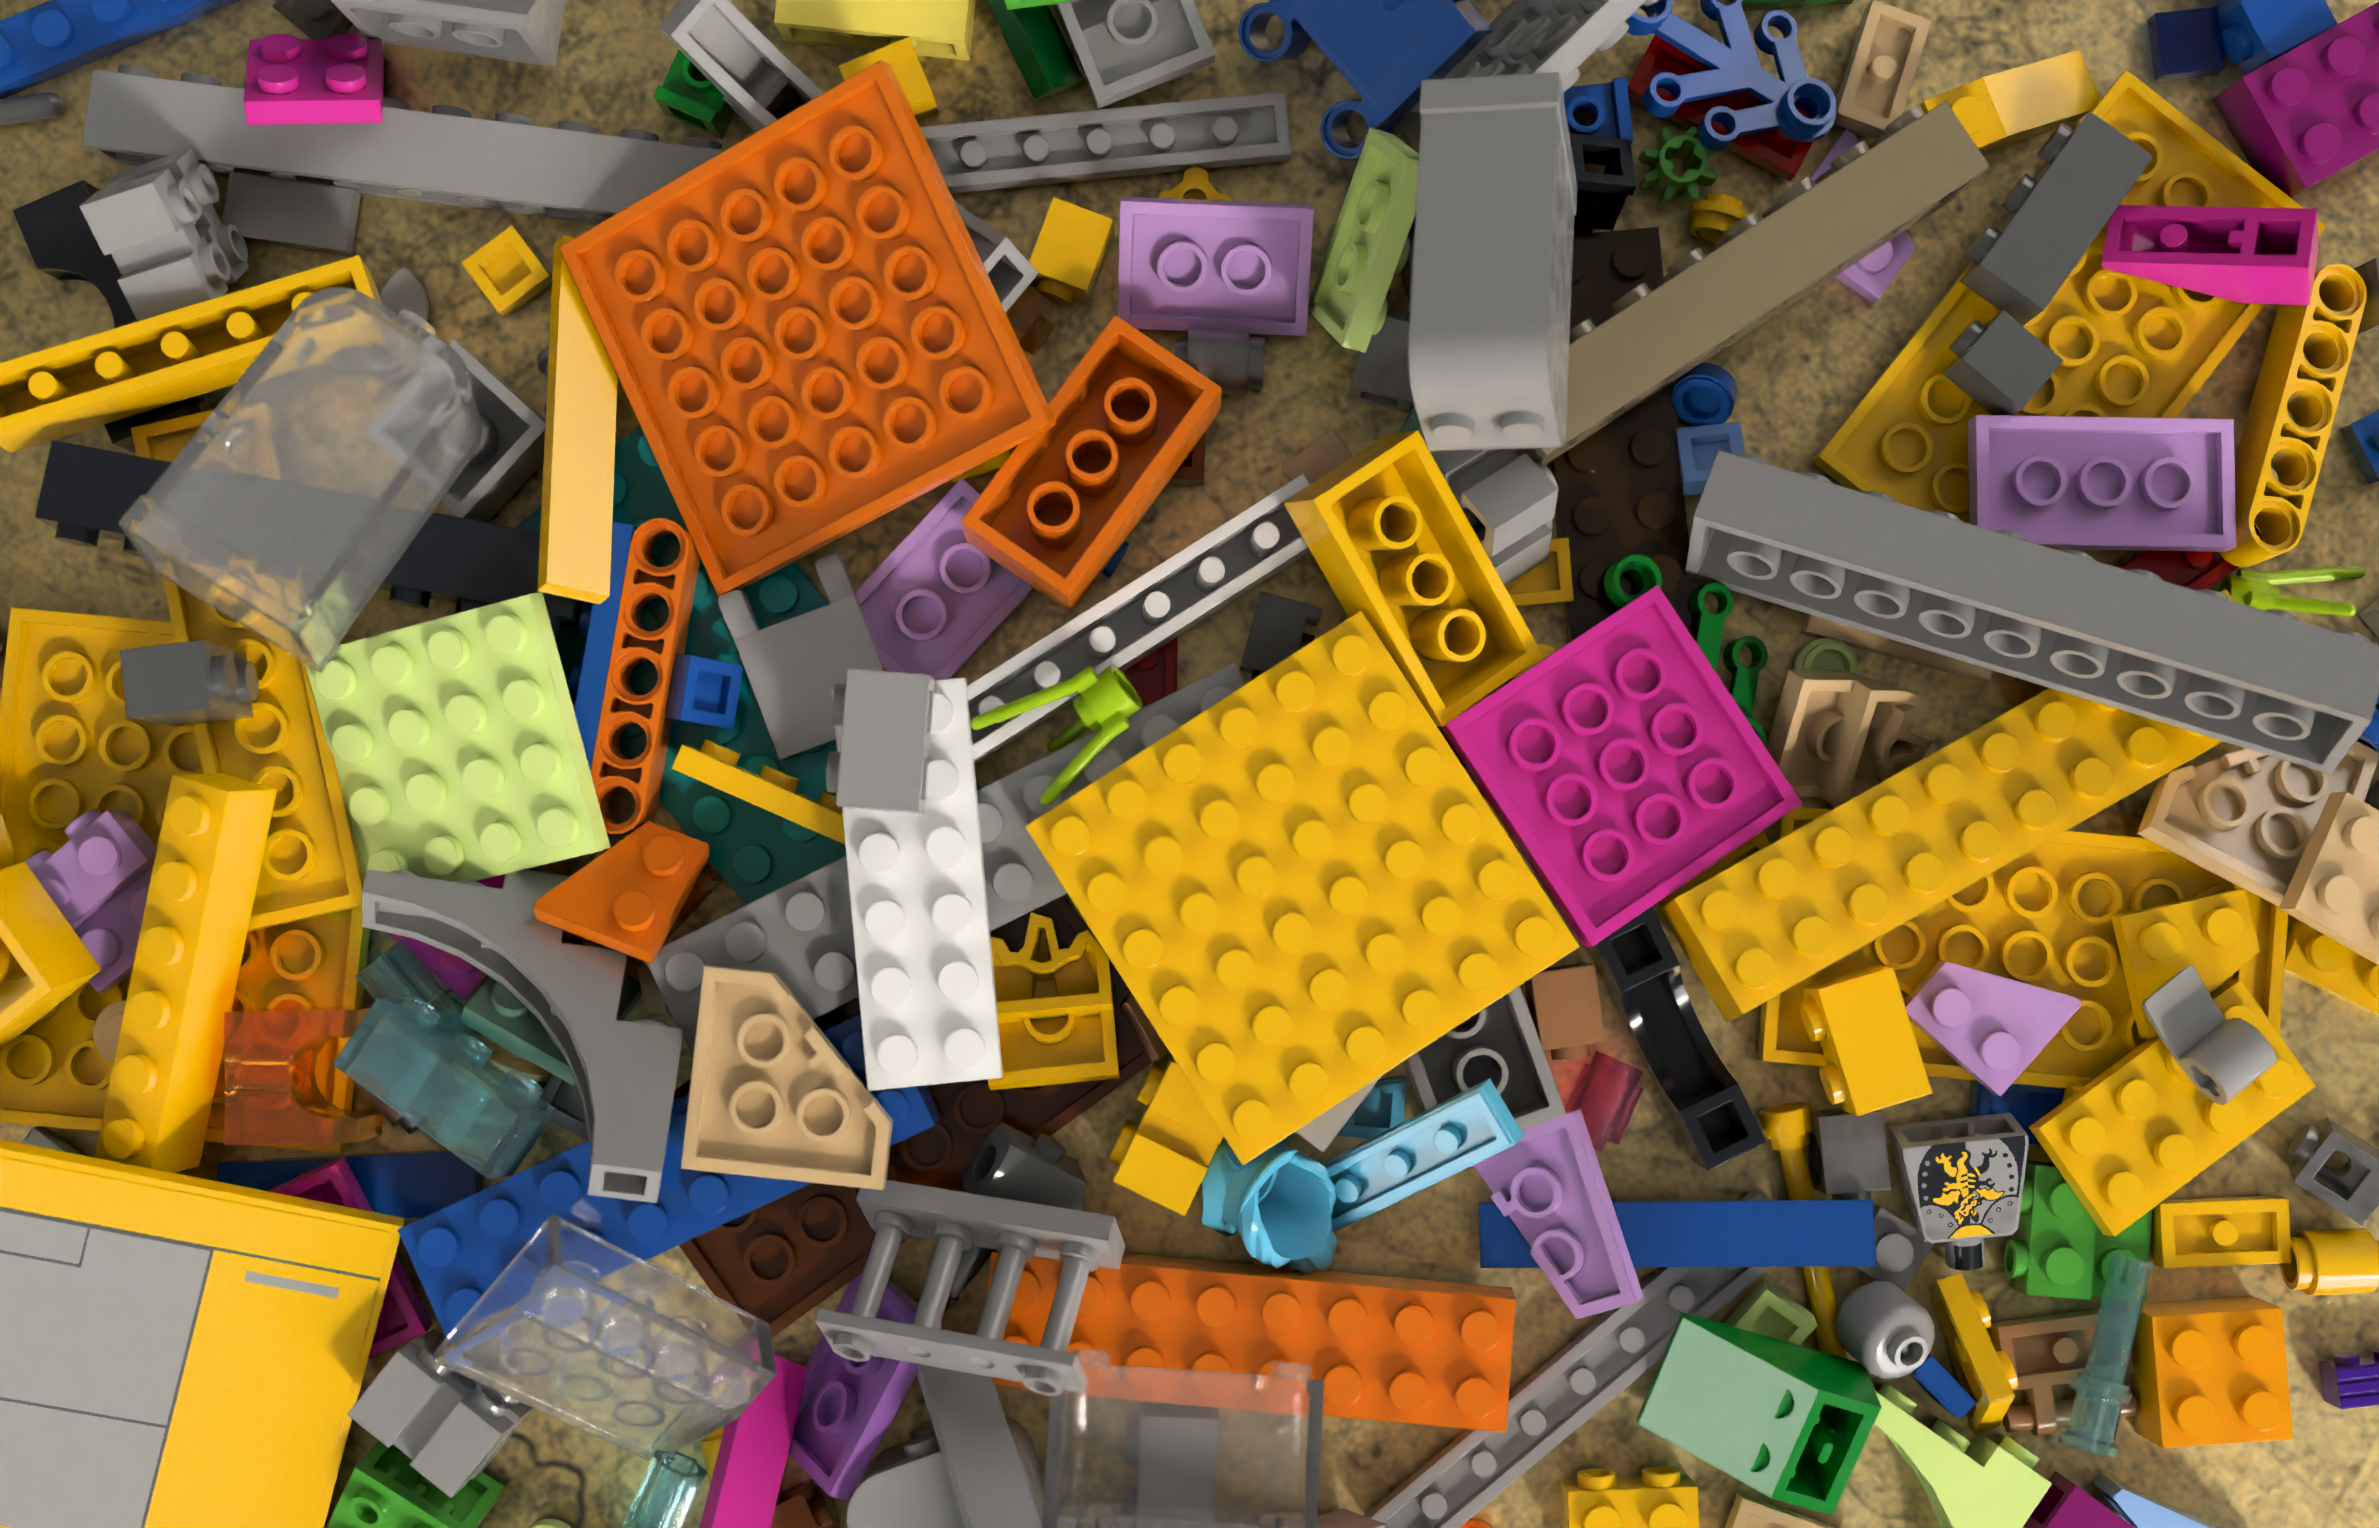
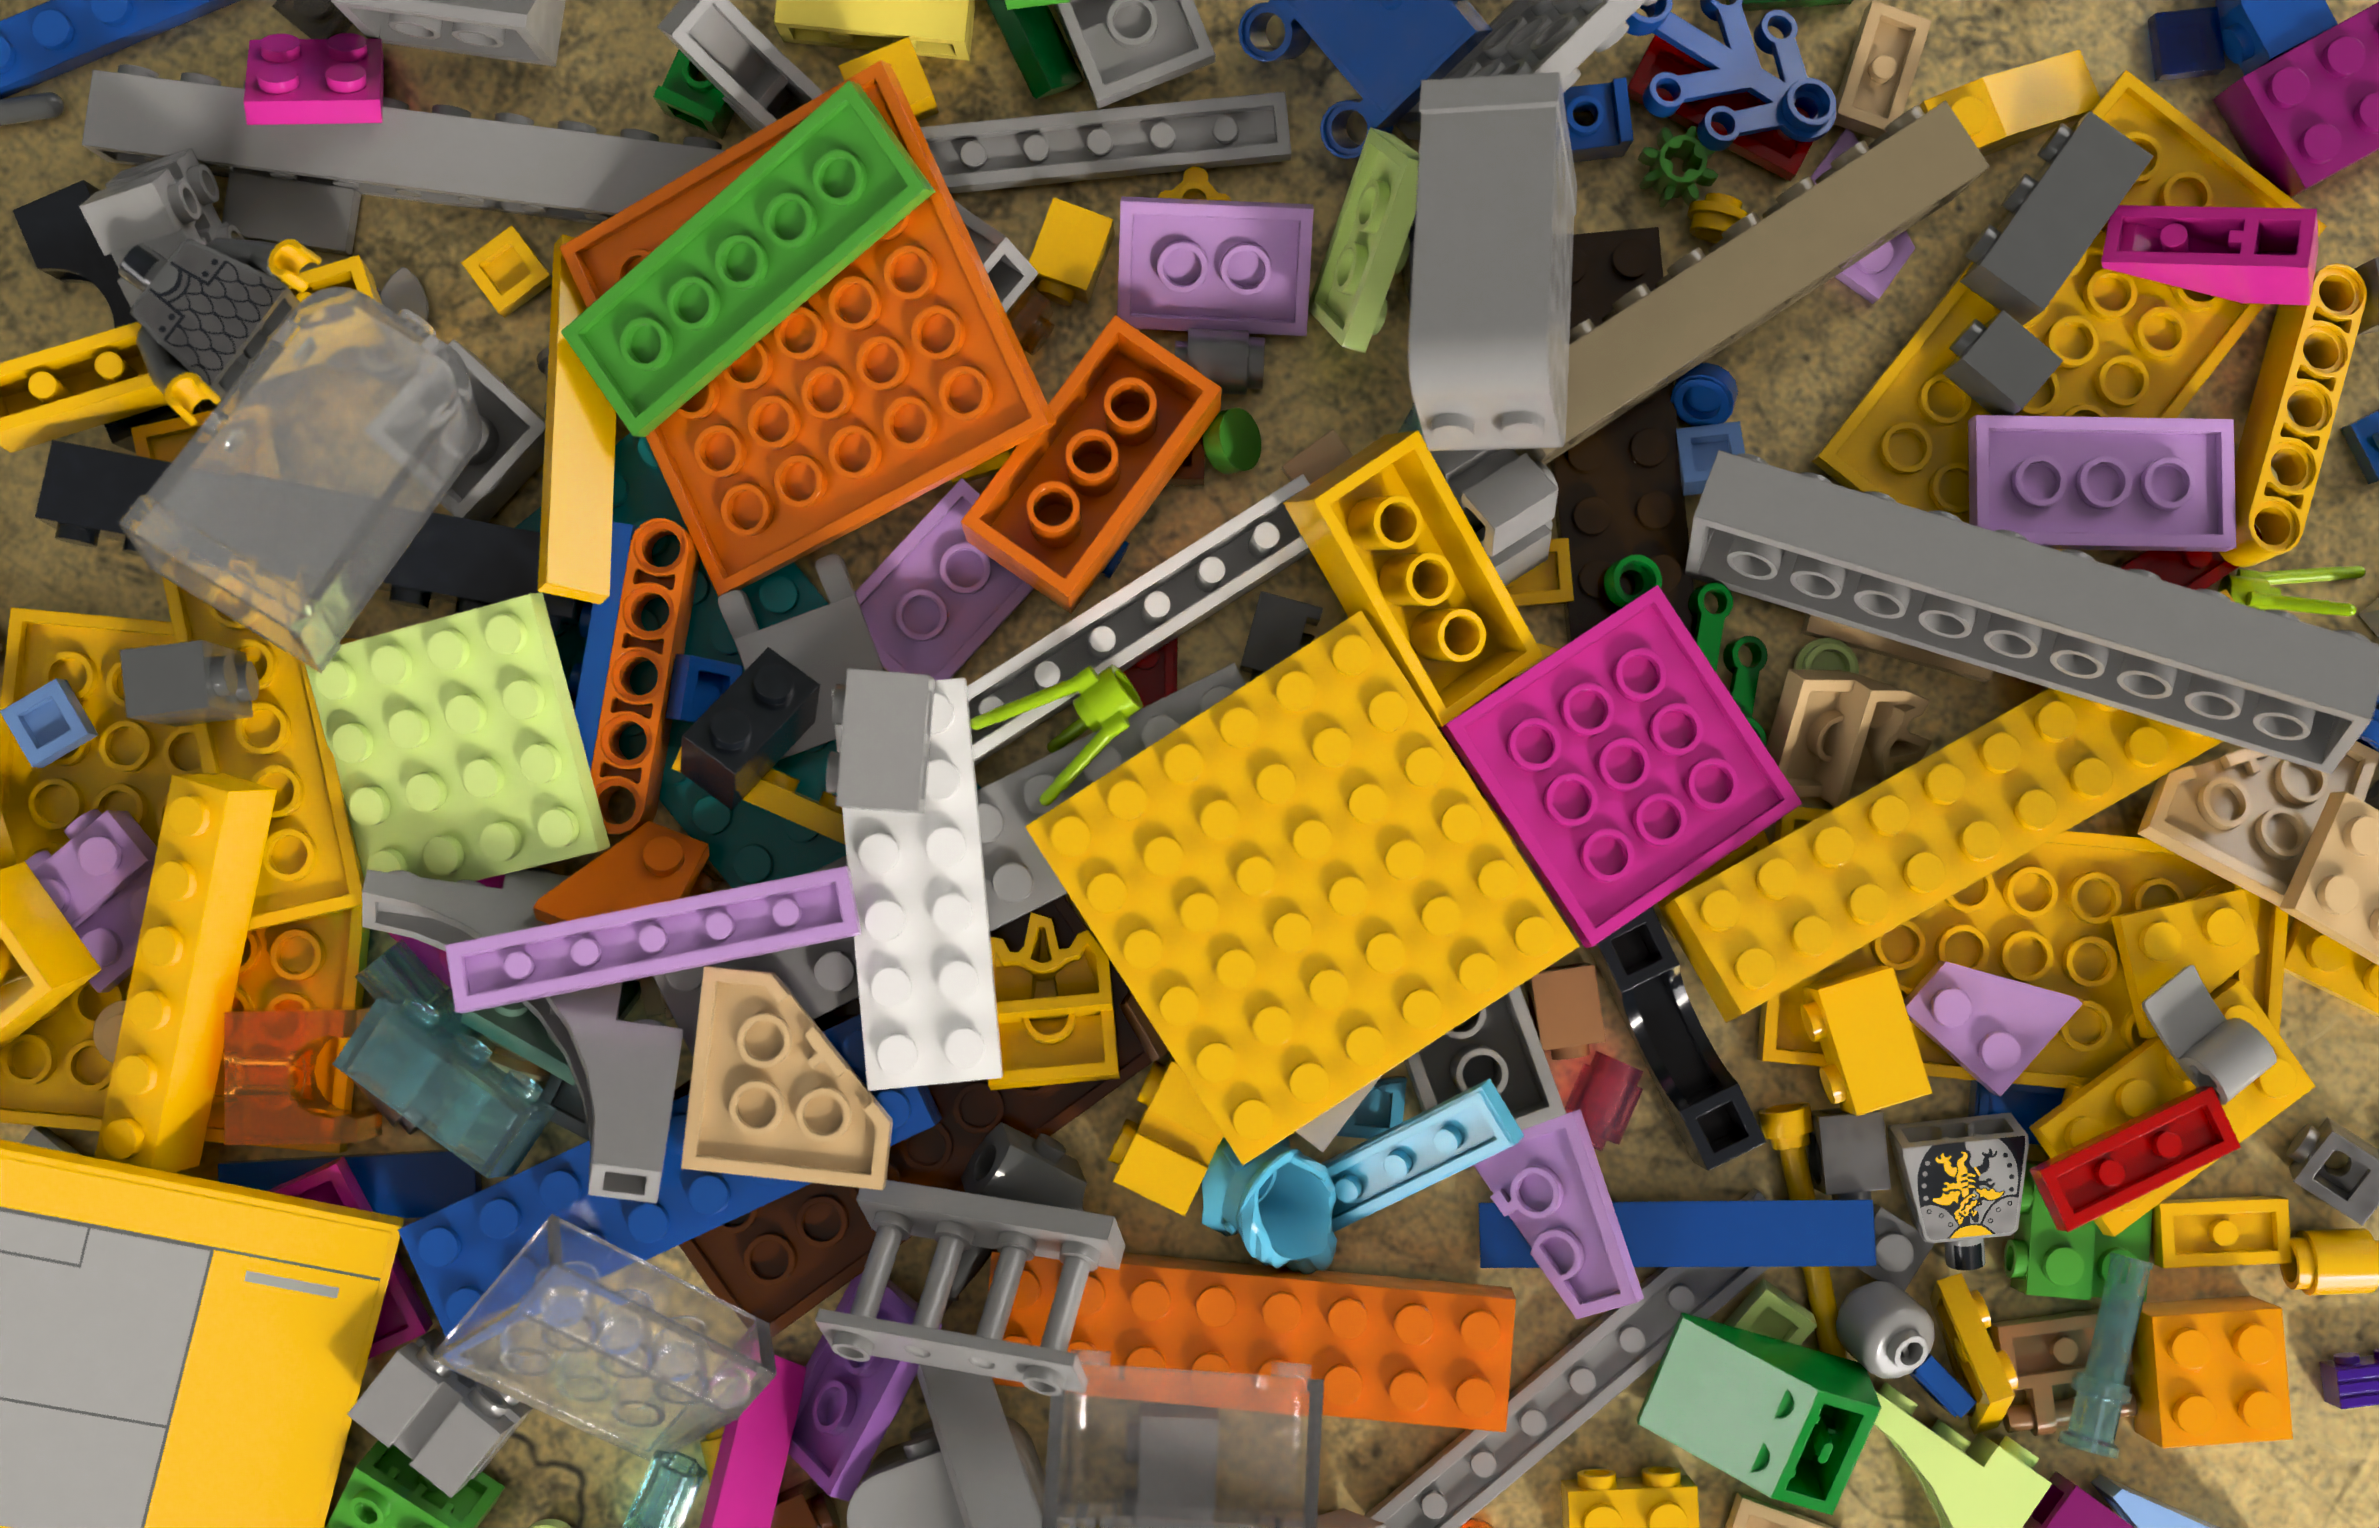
flat silver brick [1347,308,1413,413] -> none
black brick [1569,133,1637,234] -> none
none -> medium blue plate [0,678,98,768]
none -> torso [119,238,322,426]
none -> lavender plate [445,866,862,1013]
none -> bright green plate [561,81,936,437]
none -> black brick [680,647,820,810]
none -> bright green tile [1203,408,1261,474]
none -> red plate [2029,1086,2241,1232]

